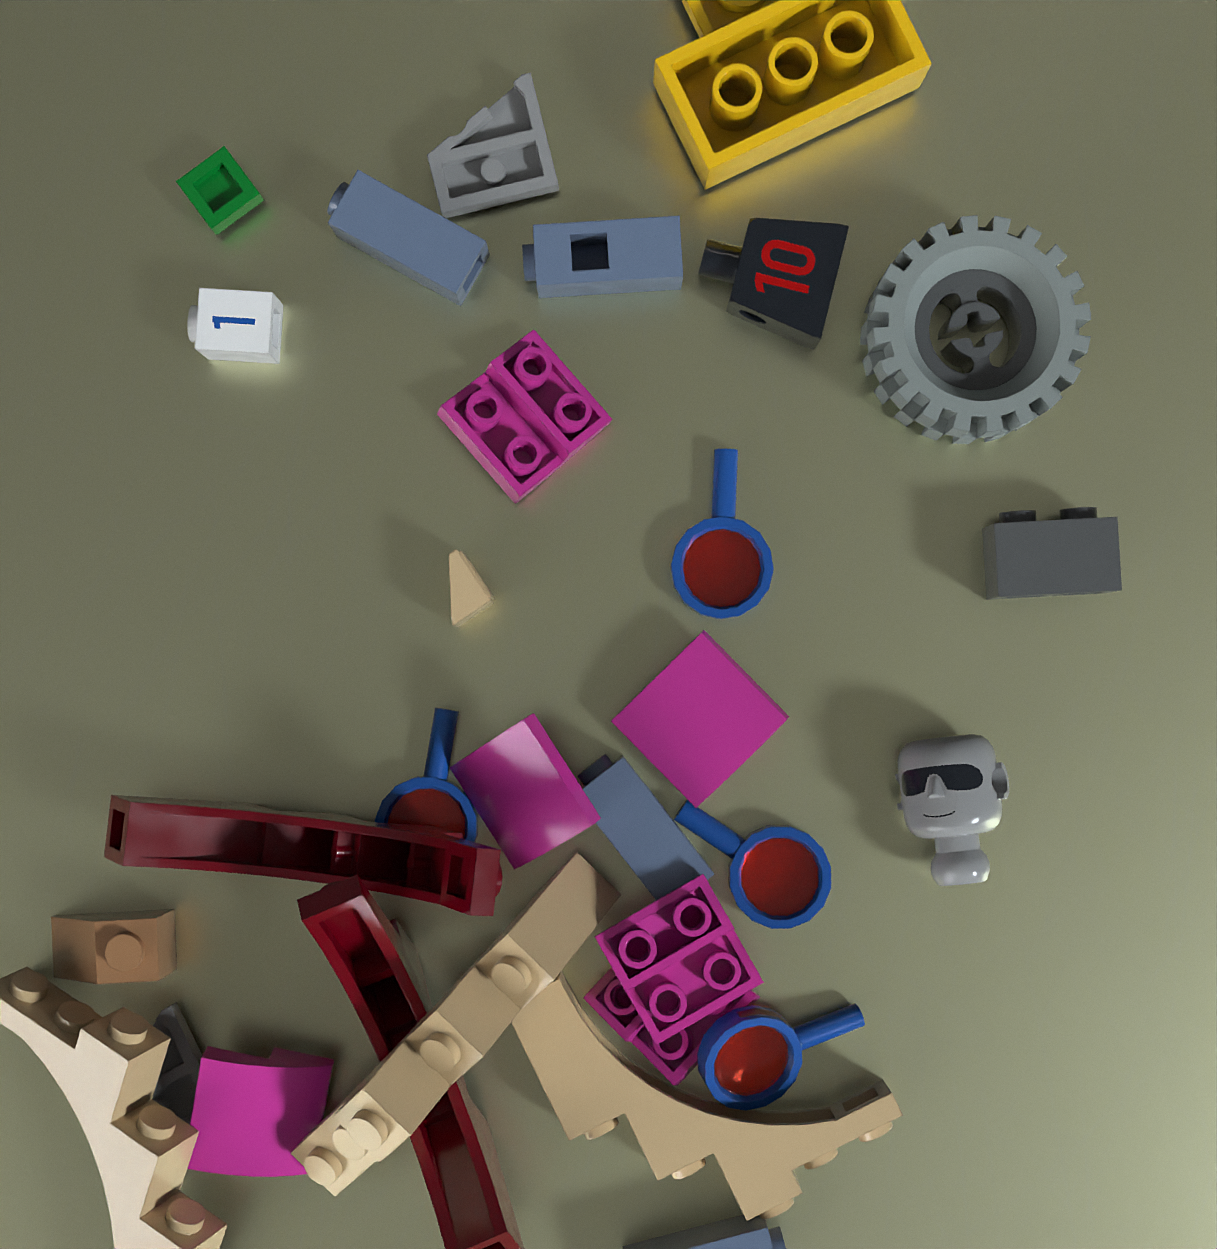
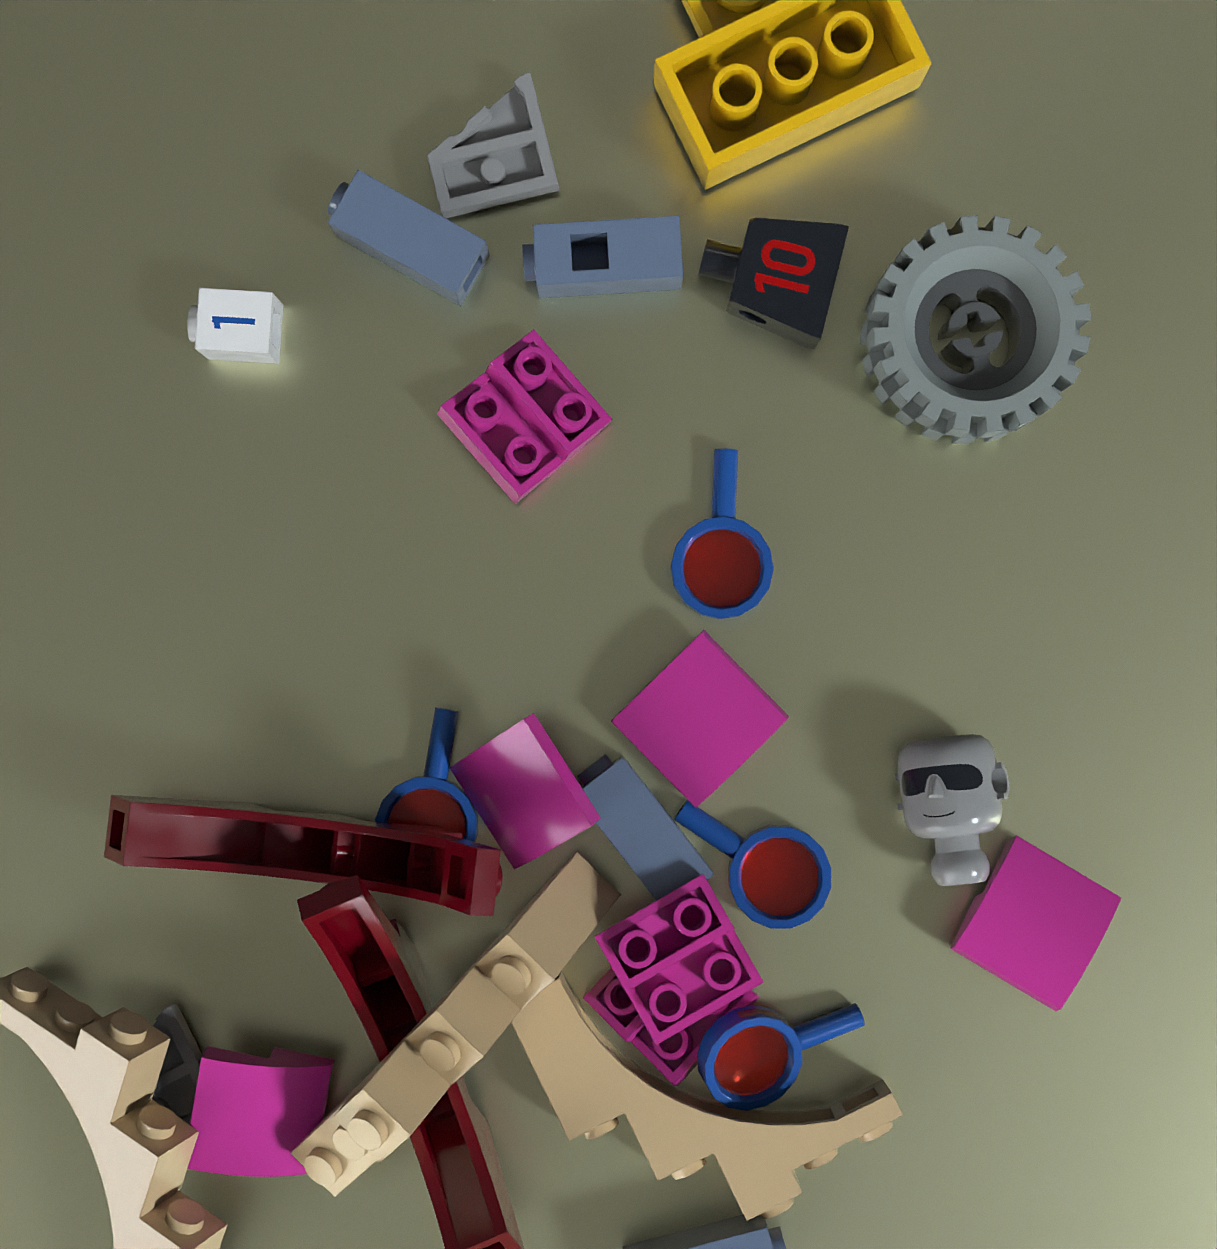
medium nougat slope [51,909,177,984] -> none
green plate [176,146,264,235] -> none
tan slope [449,549,495,627] -> none
dark grey brick [982,507,1122,600] -> none
none -> dark pink slope [950,835,1121,1011]

